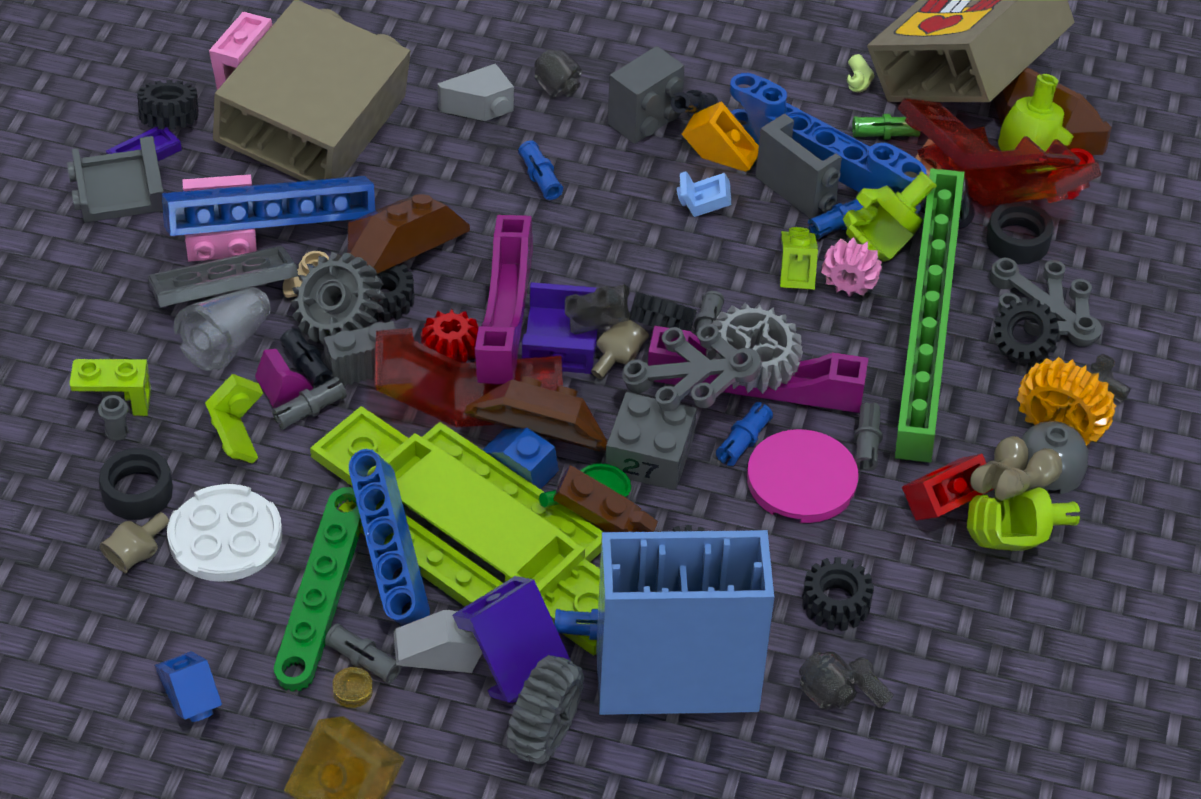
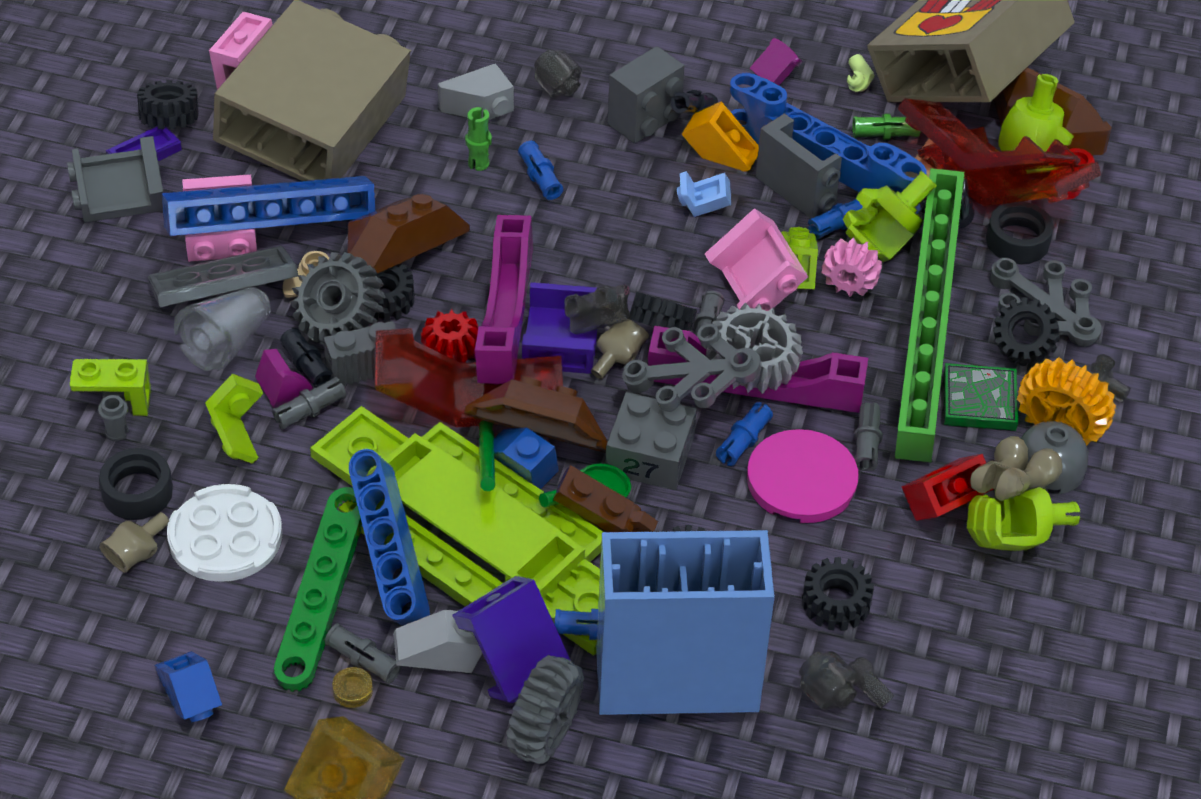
none -> bright green pin [465,107,492,171]
none -> green bar [479,420,495,491]
none -> bright pink panel [705,208,808,311]
none -> magenta tile [749,38,803,85]
none -> tile [944,363,1018,431]

